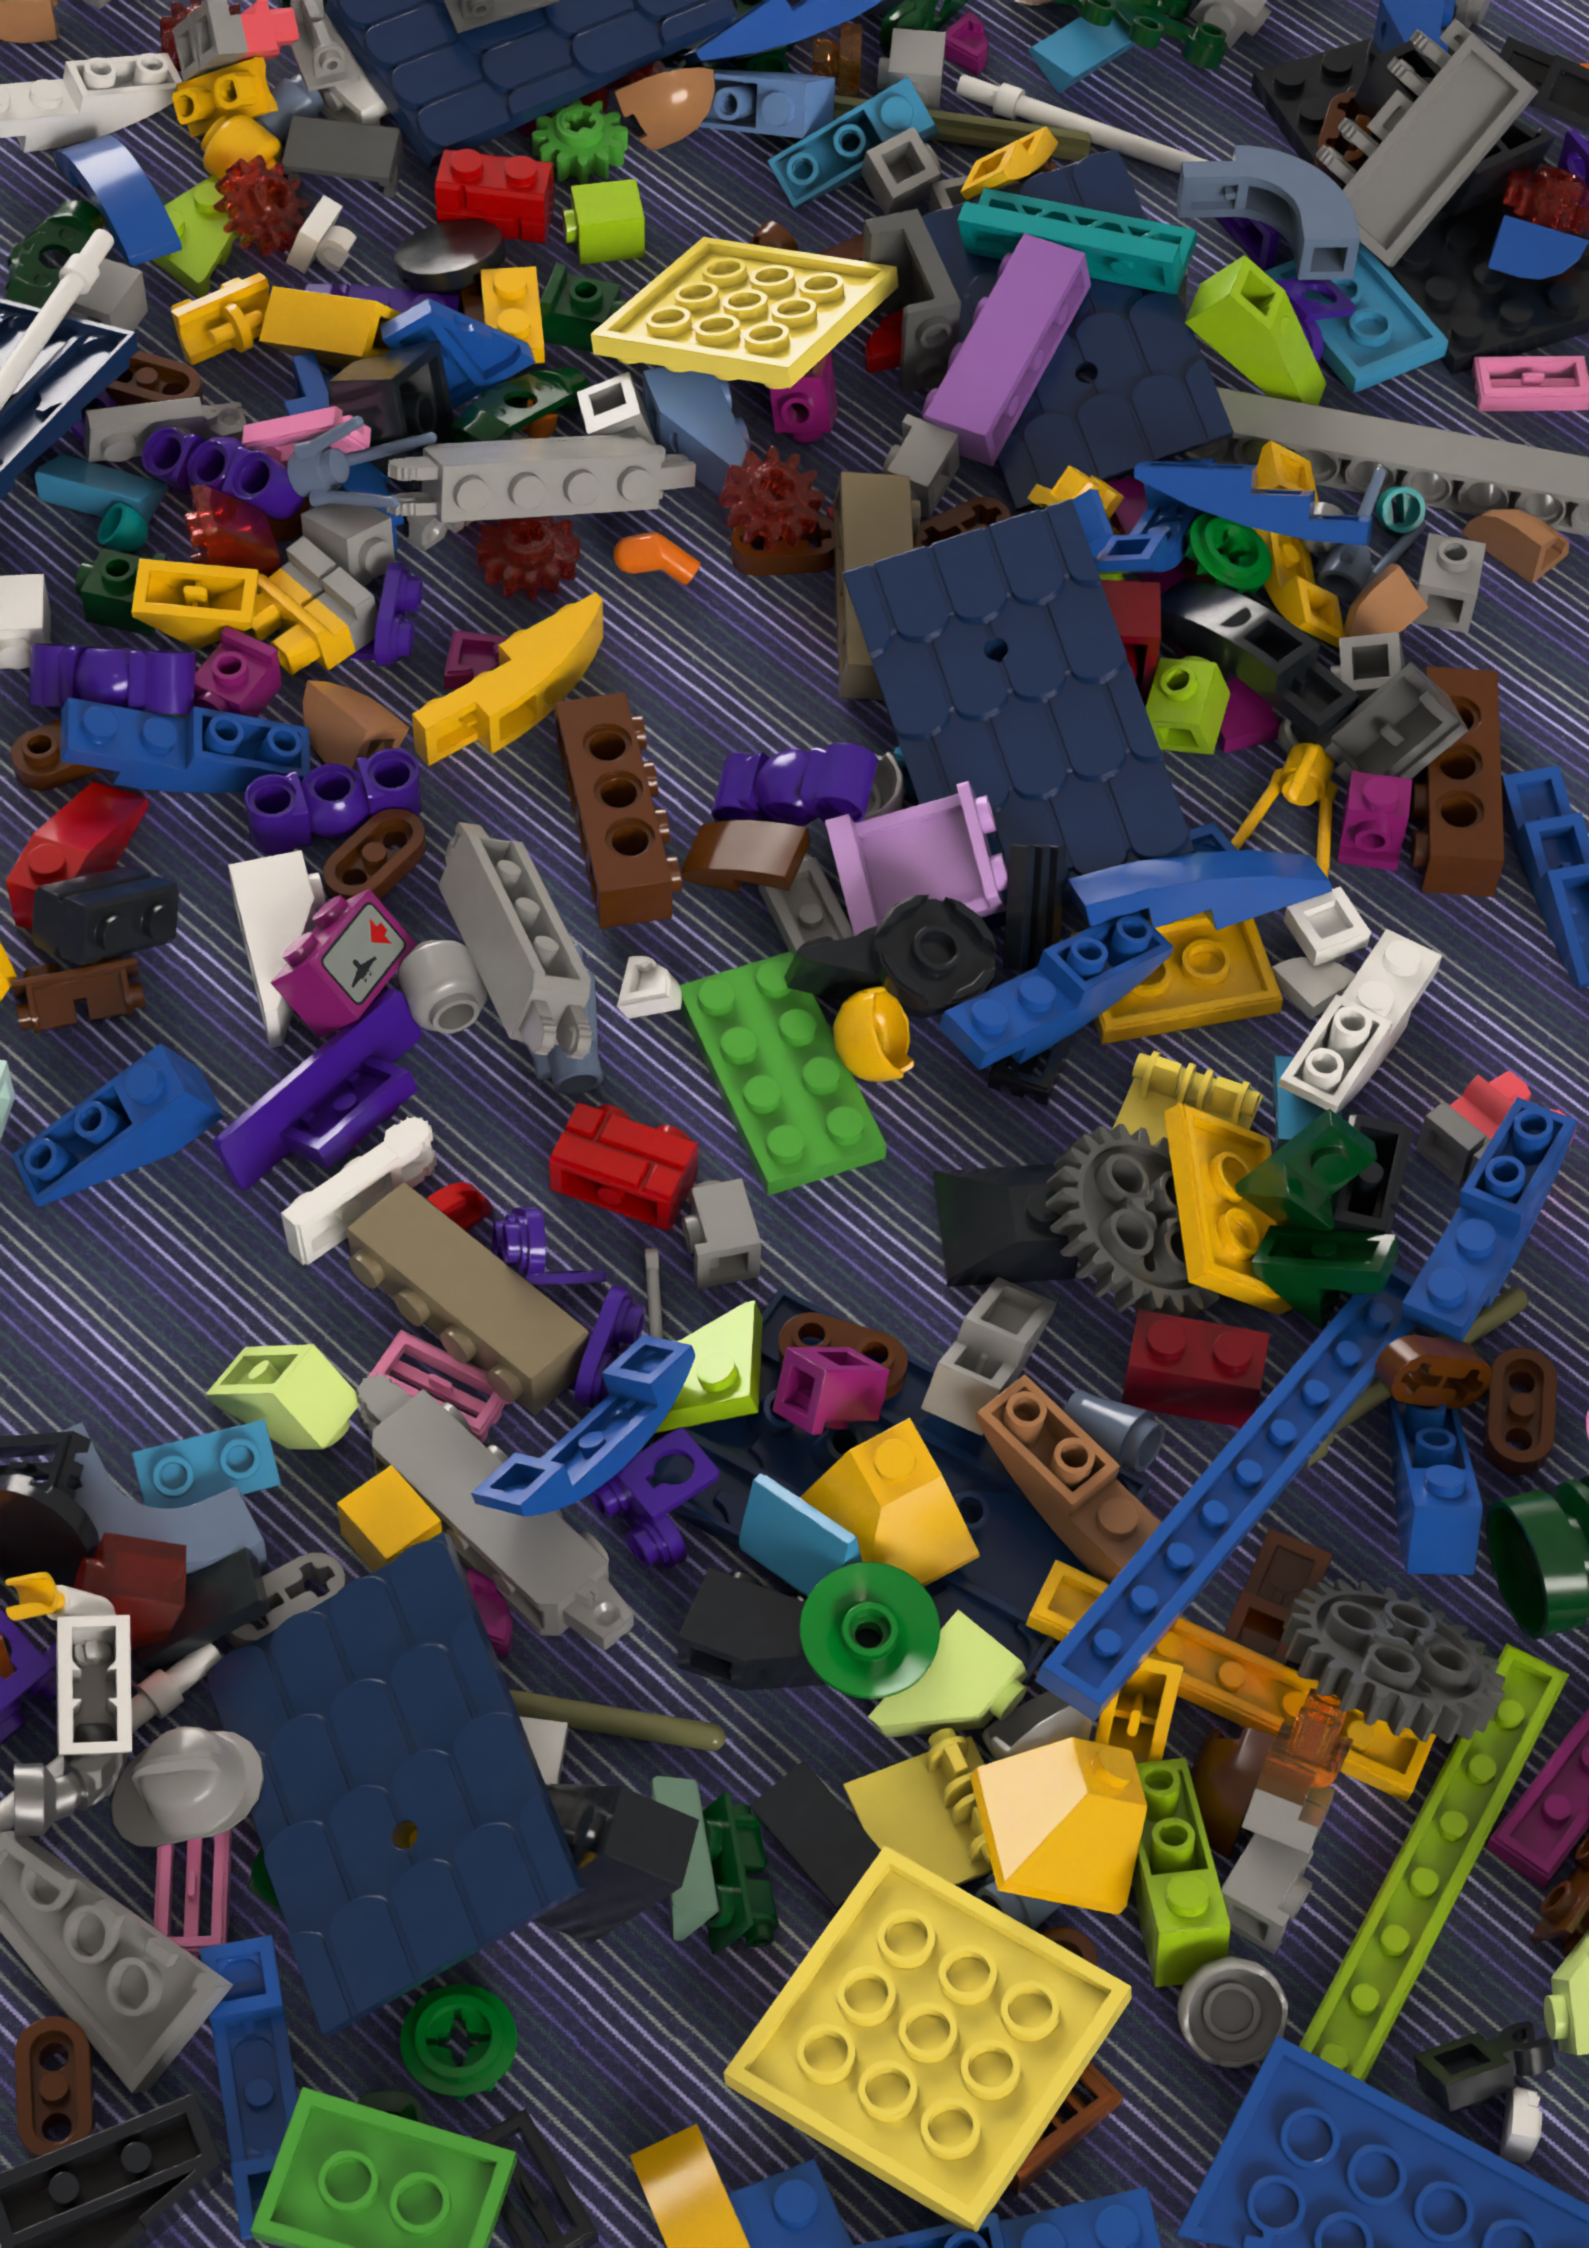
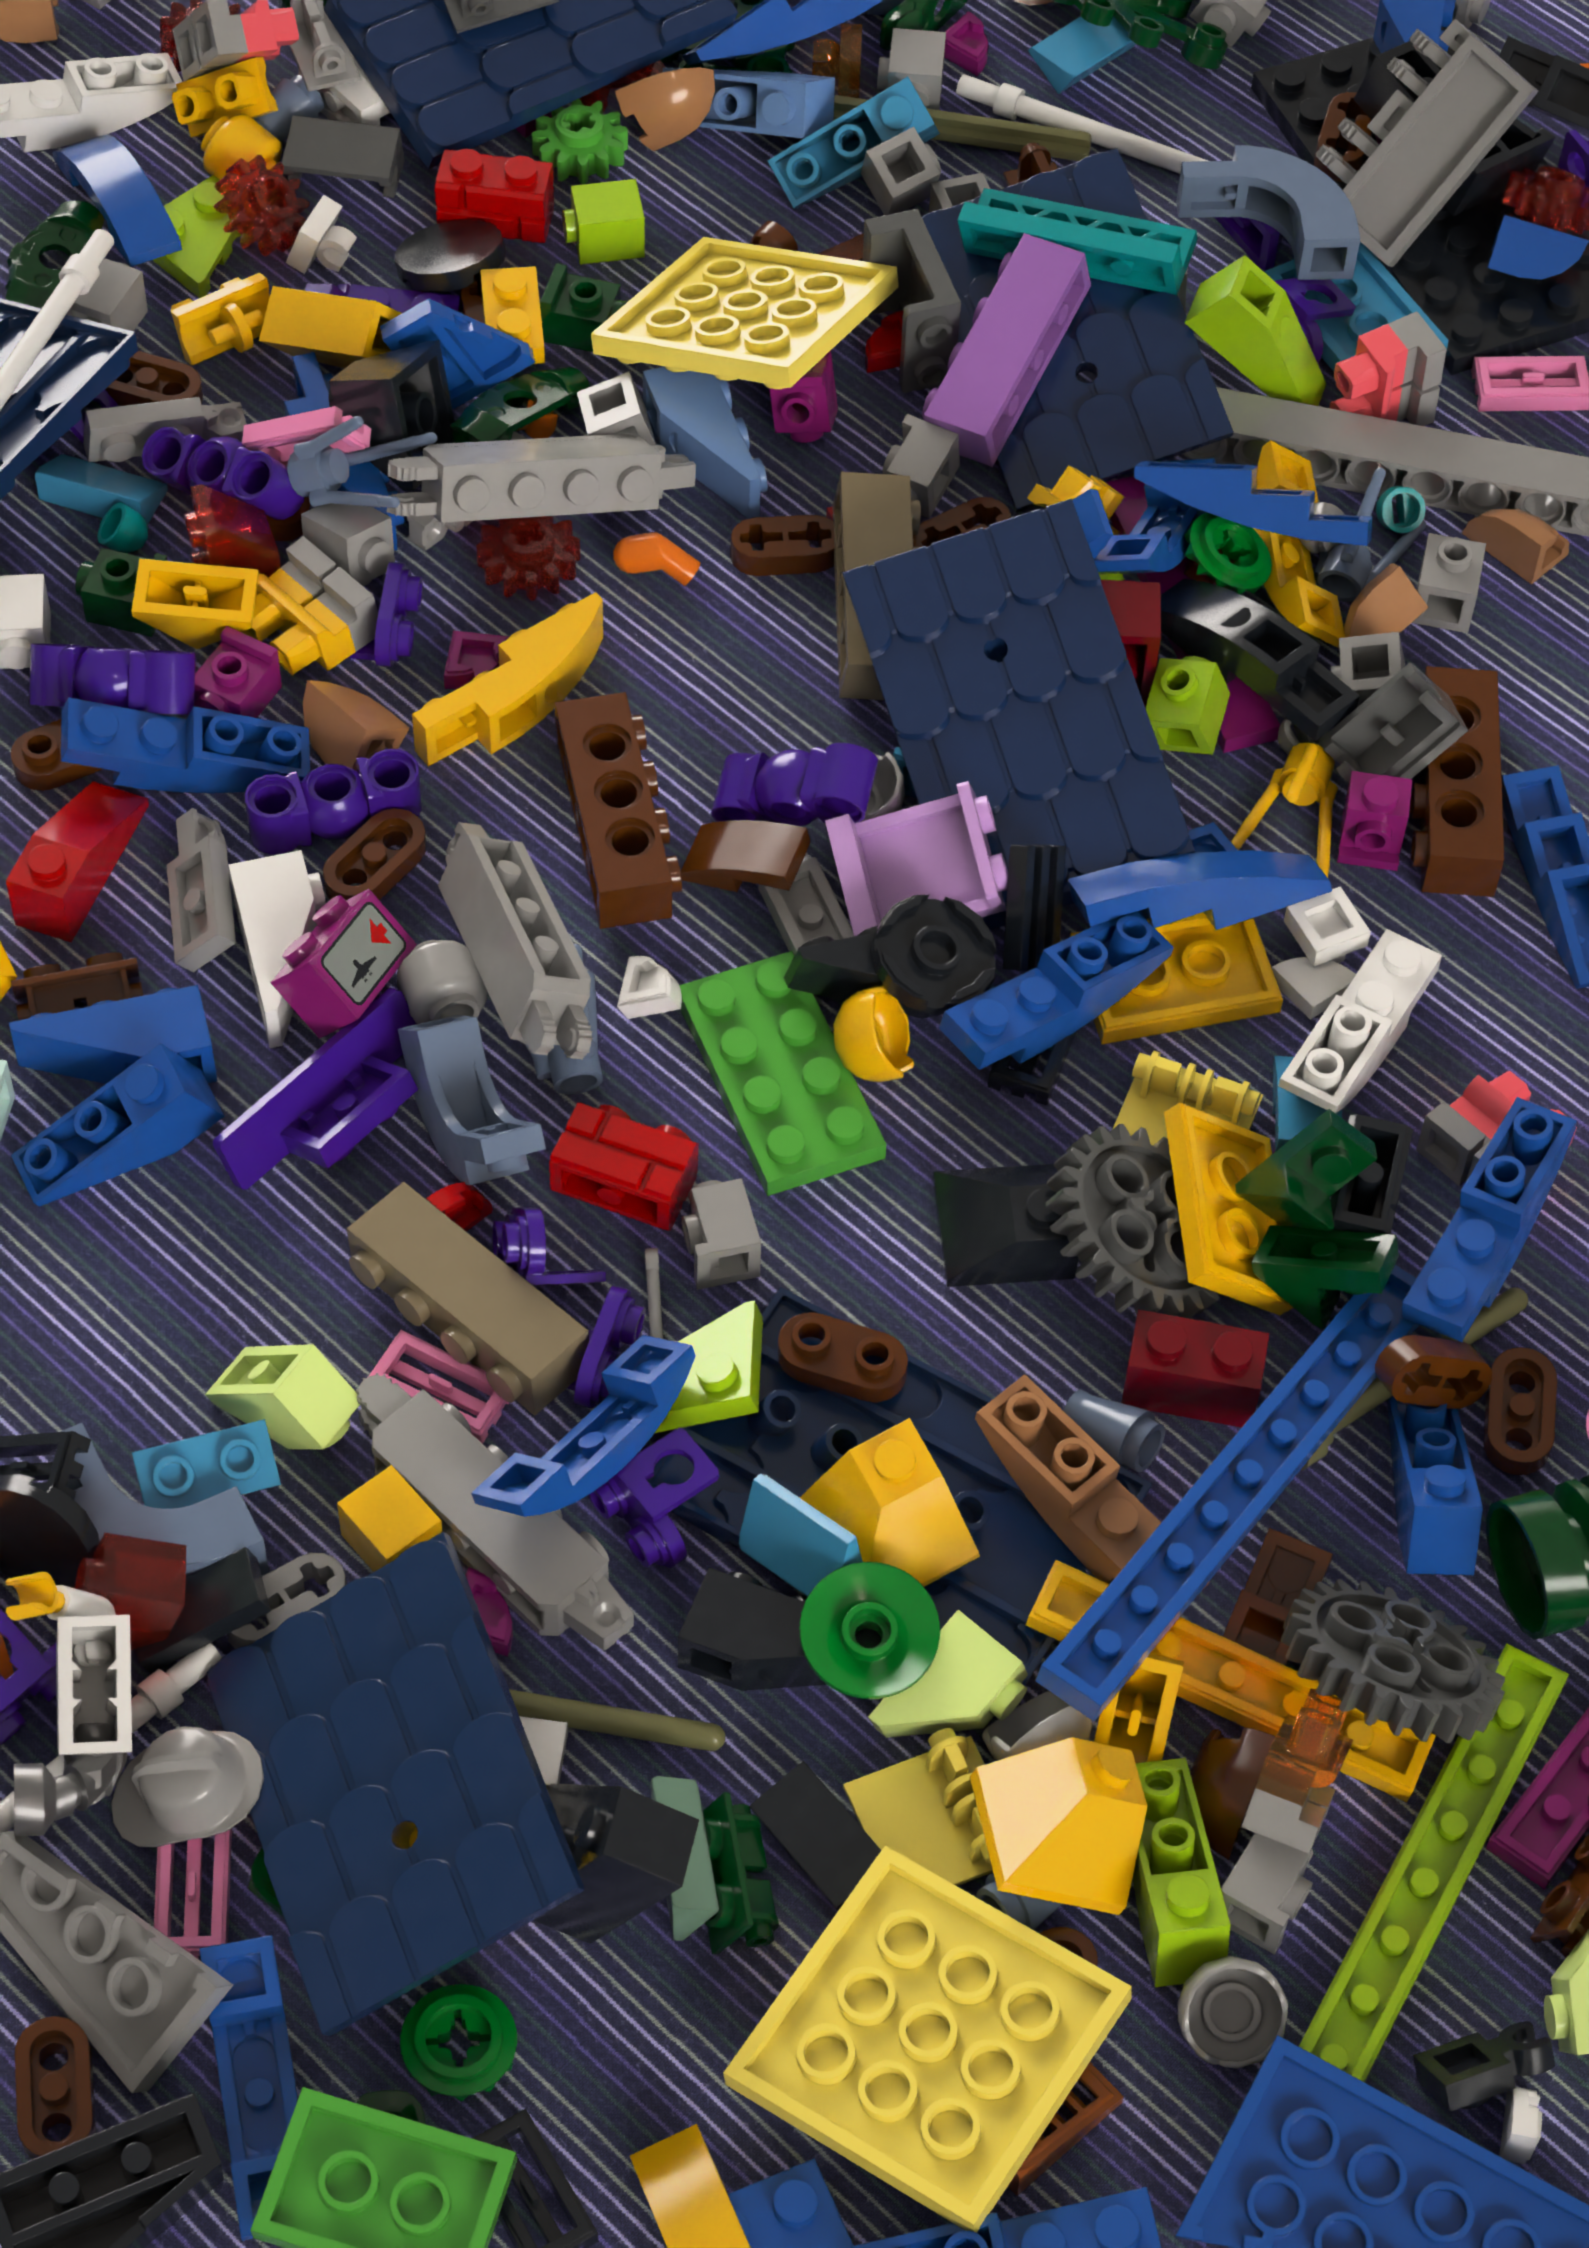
black brick [32,865,179,965] -> none
white hinge [281,1116,437,1265] -> none
clear red gear [718,446,825,551] -> none
magenta brick [772,1347,890,1435] -> none
light grey slope [921,1277,1057,1436] -> none
yellow slope [960,126,1058,200] -> none
none -> blue slope [9,985,218,1084]
none -> light grey hinge [167,808,236,973]
none -> sand blue arch [398,1015,546,1185]
none -> hips [1329,311,1447,426]

